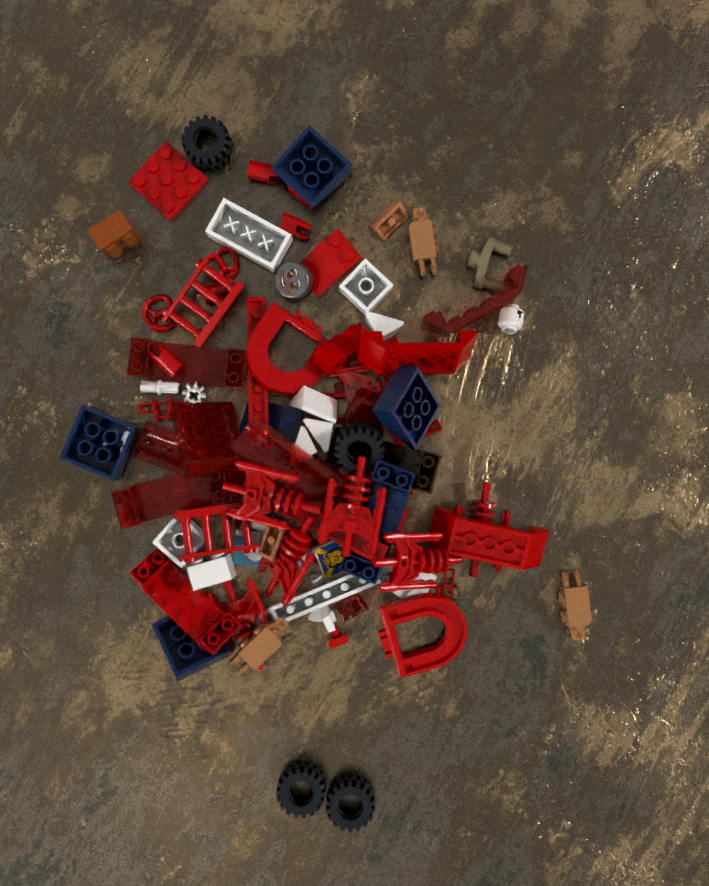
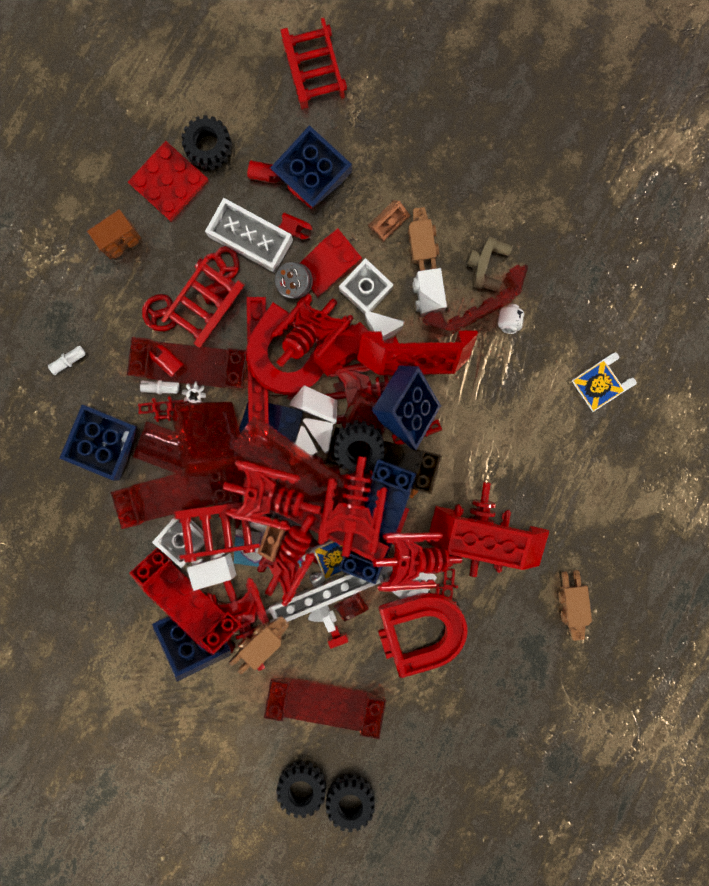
none -> white axle [48,346,85,375]
none -> clear red slope [264,677,386,739]
none -> red bar [272,294,354,367]
none -> red fence [280,18,347,110]
none -> white slope [412,268,447,317]
none -> flag [572,352,637,412]

